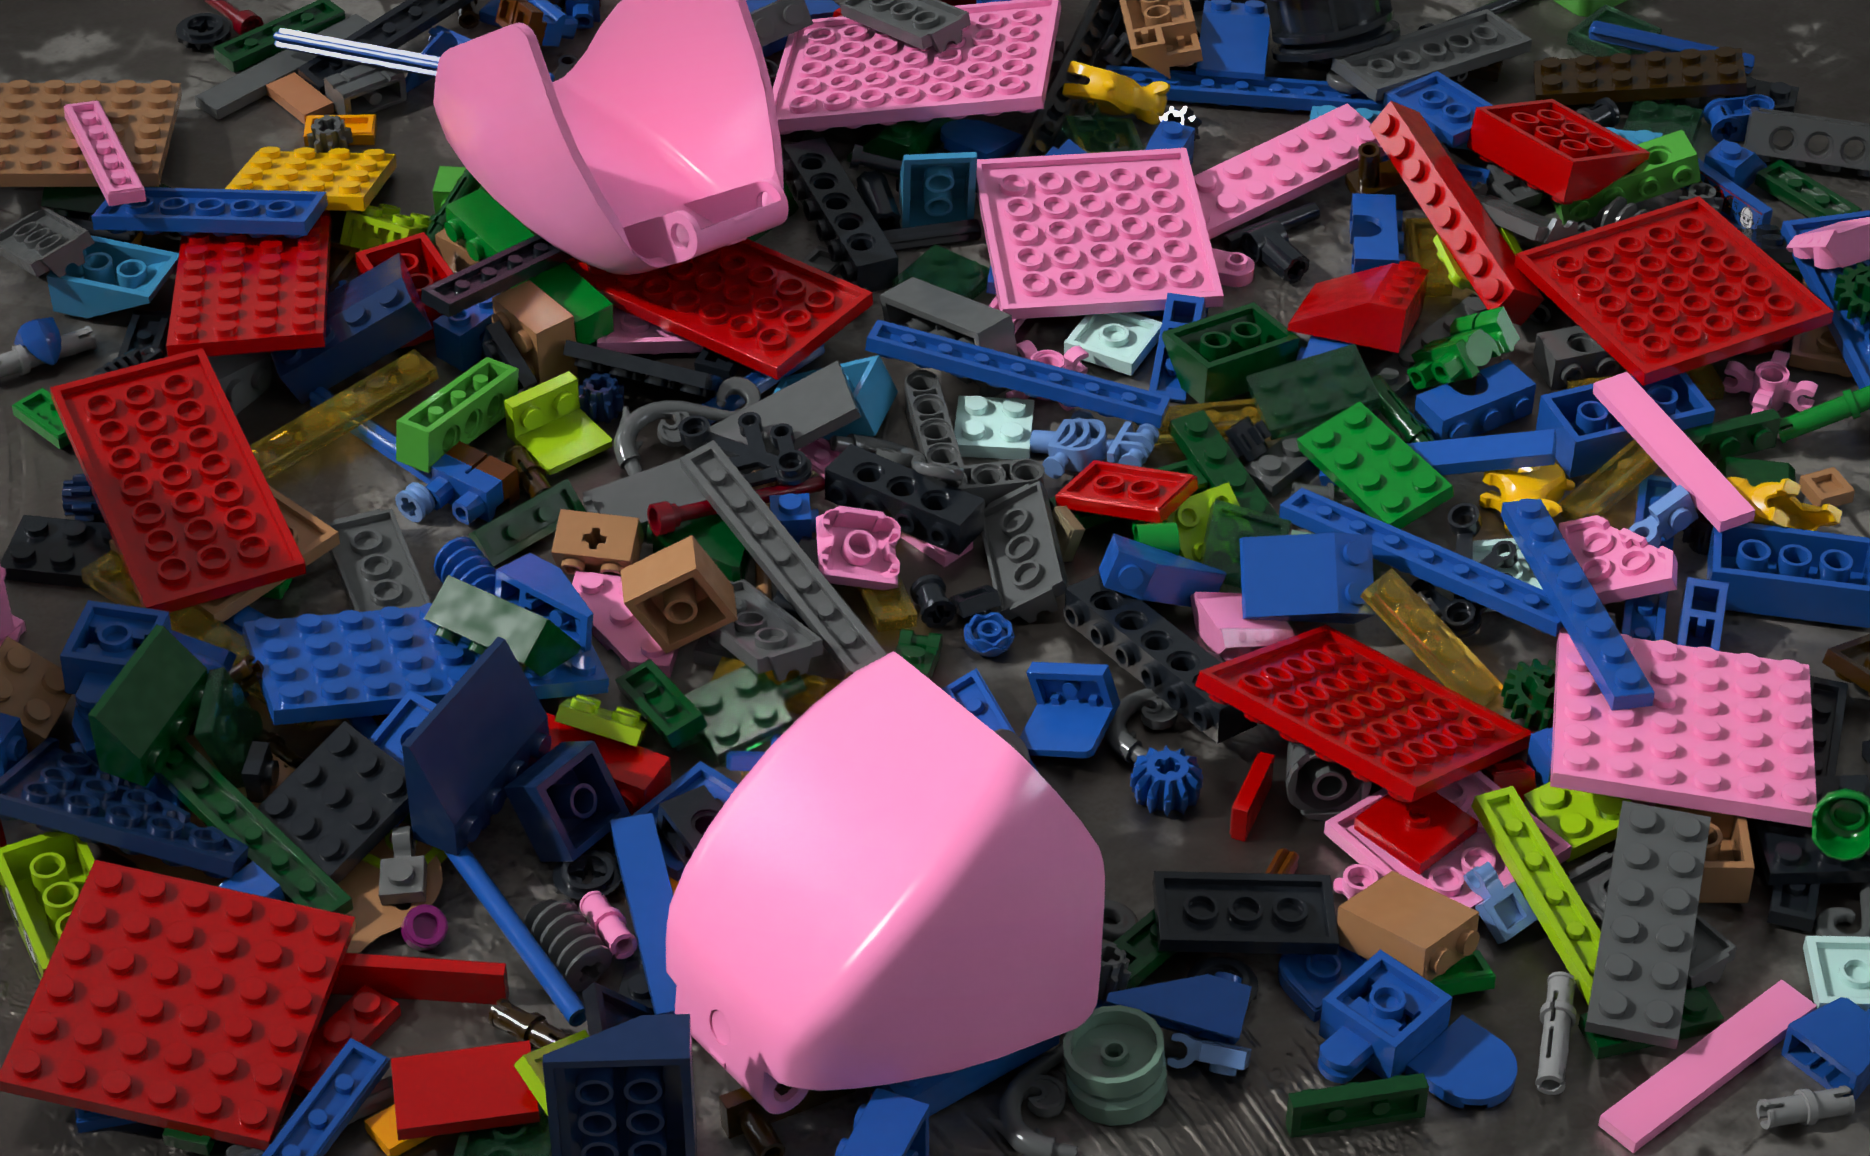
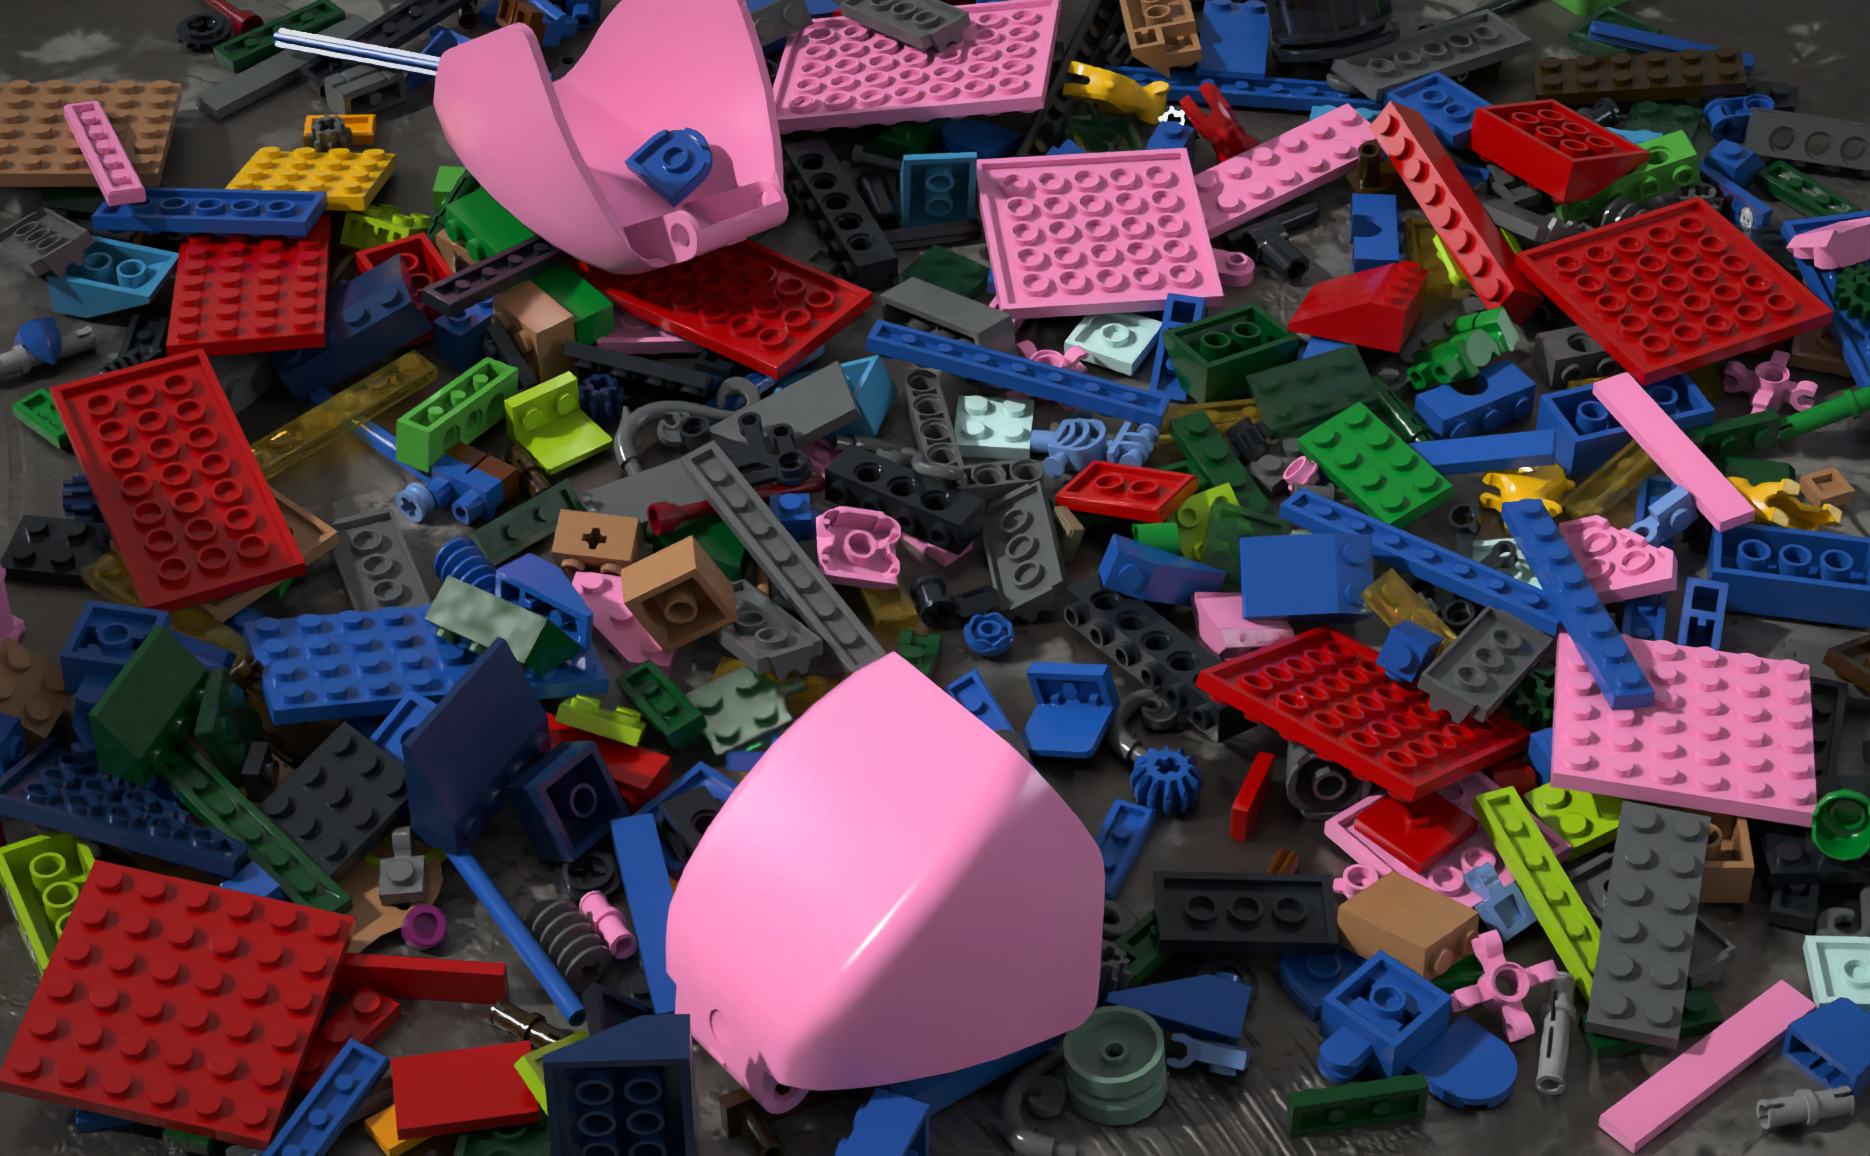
nougat tile [266,72,334,125] -> none
none -> blue tile [624,127,713,208]
none -> blue tile [1095,798,1156,901]
none -> red animal [1179,81,1259,164]
none -> bright pink plate [1283,456,1319,491]
none -> blue brick [1375,619,1443,683]
none -> dark grey brick [1417,605,1554,724]
none -> bright pink pin [1450,929,1559,1043]

